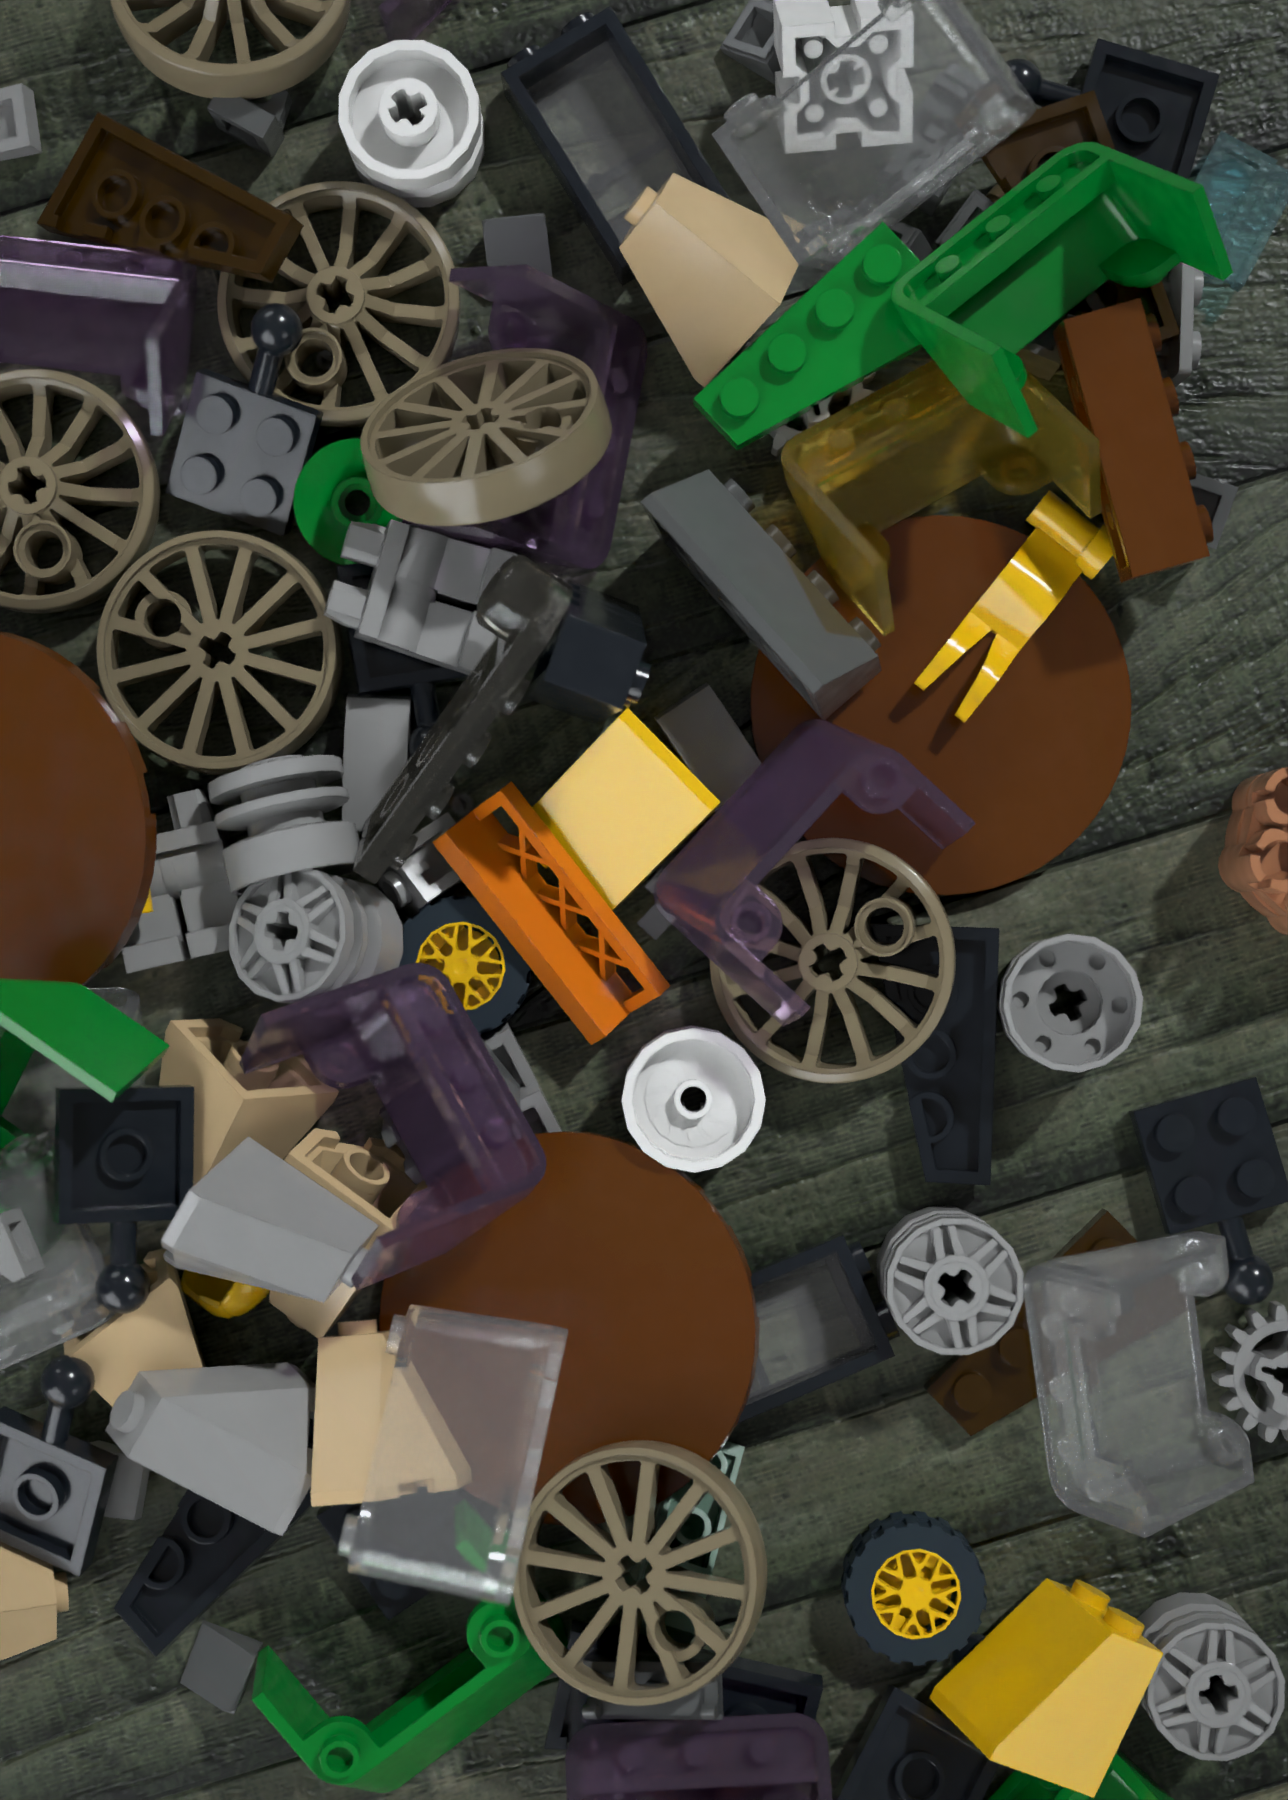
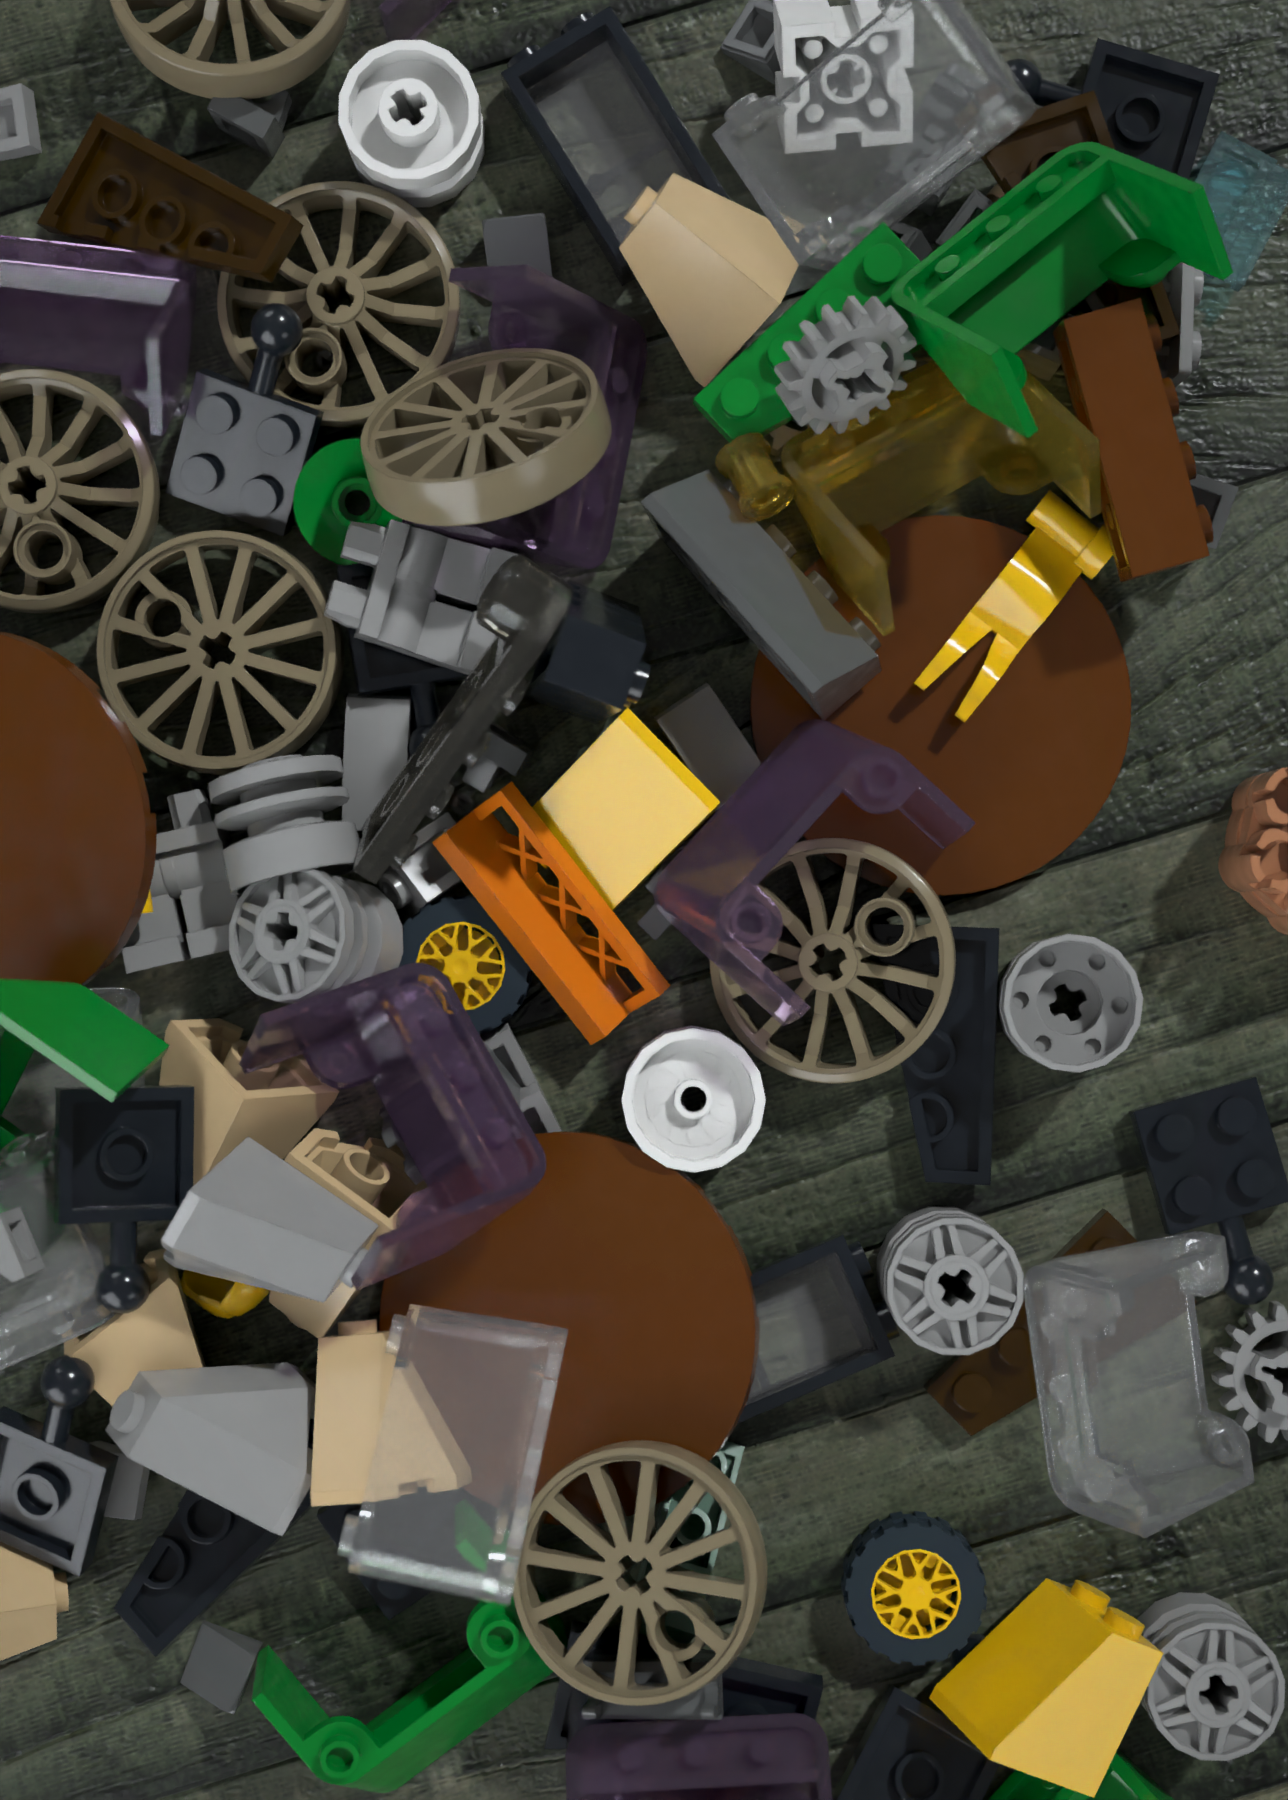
none -> dark grey tile [460,716,537,793]
none -> clear yellow bush [715,433,795,521]
none -> light grey gear [774,296,917,434]

